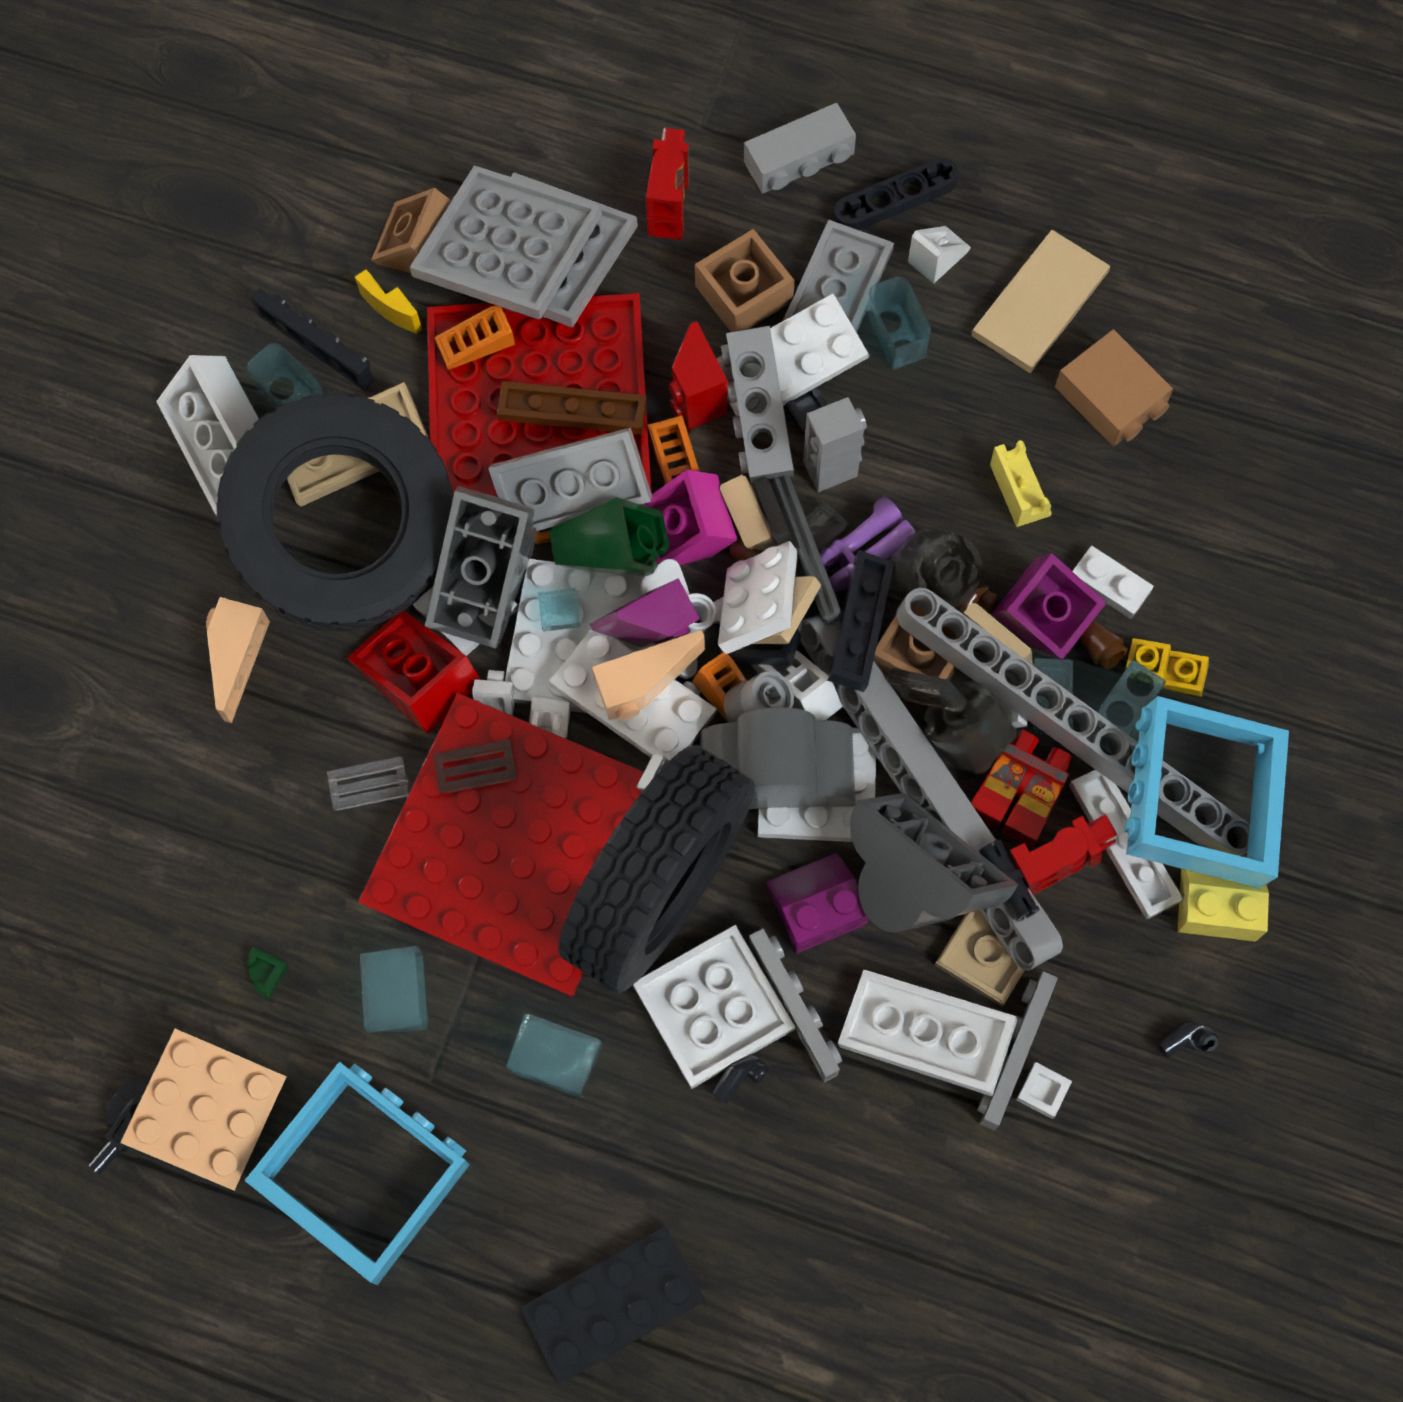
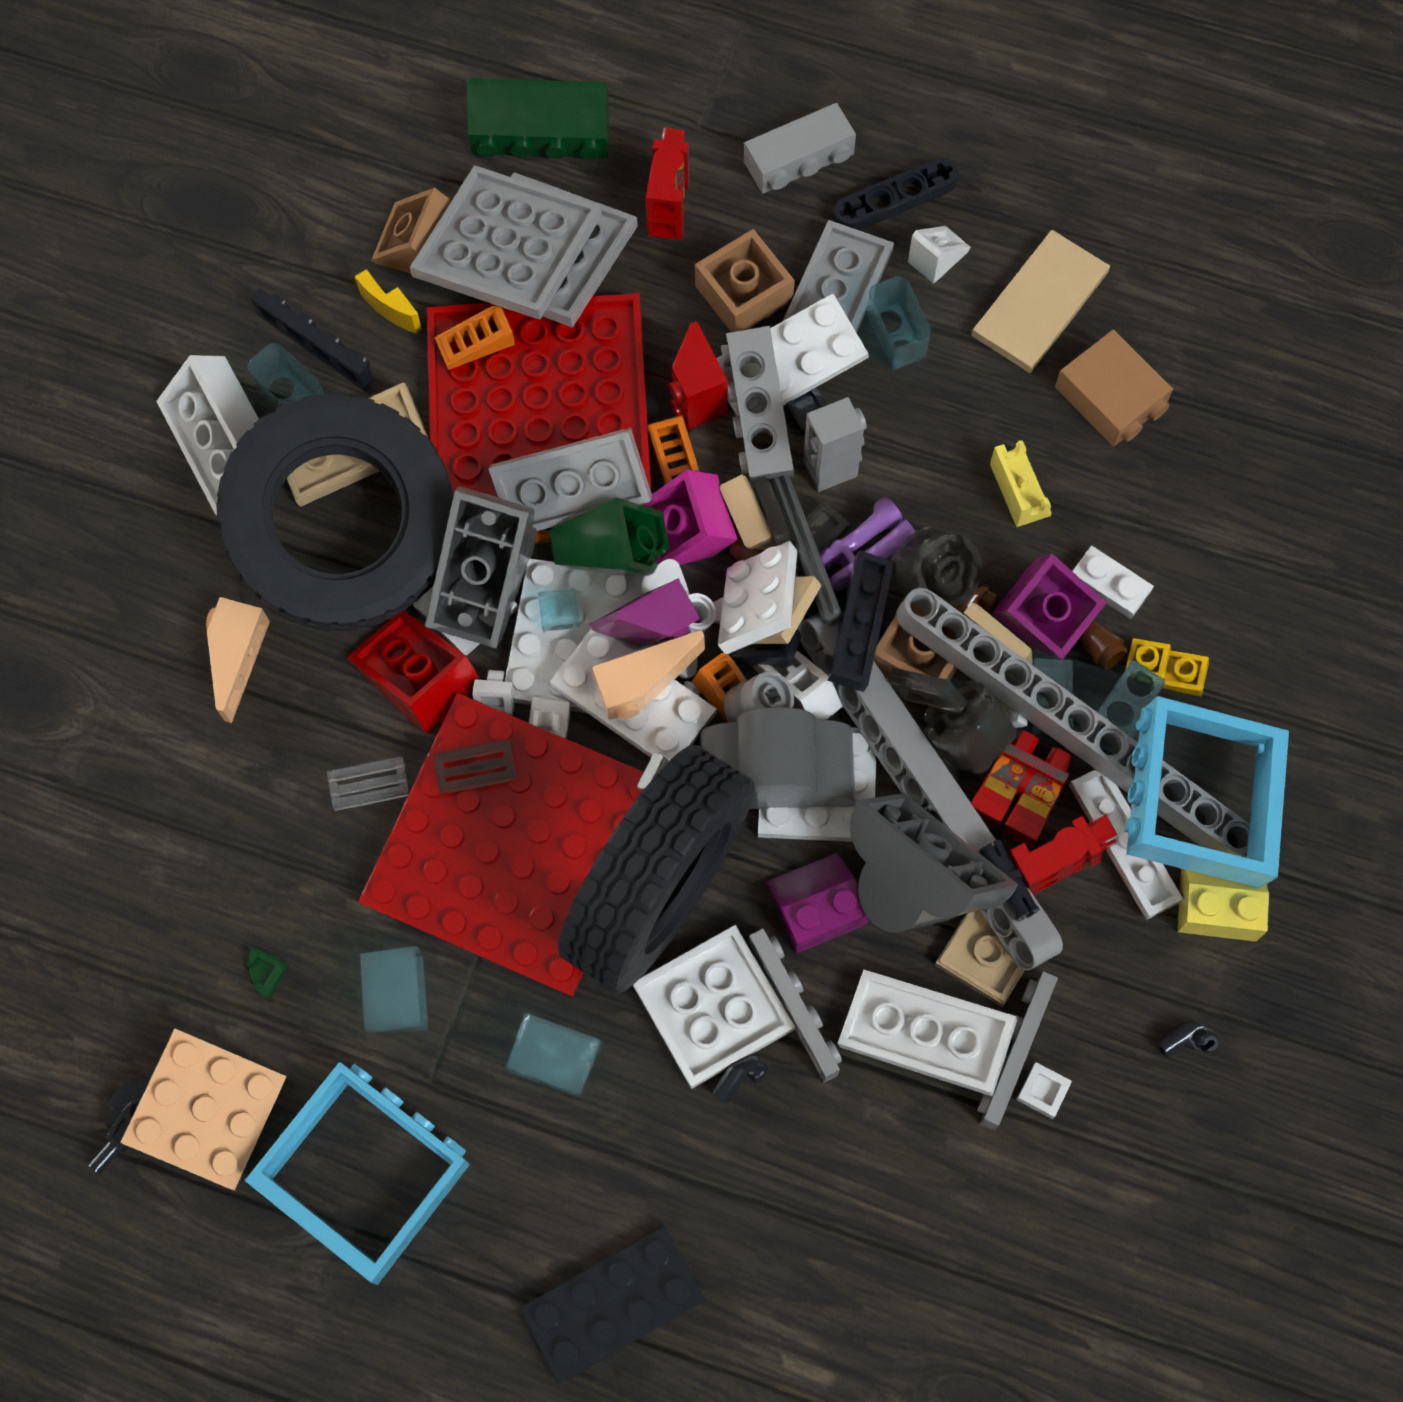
reddish brown plate [497,381,647,435] -> none
none -> dark green slope [467,78,611,160]

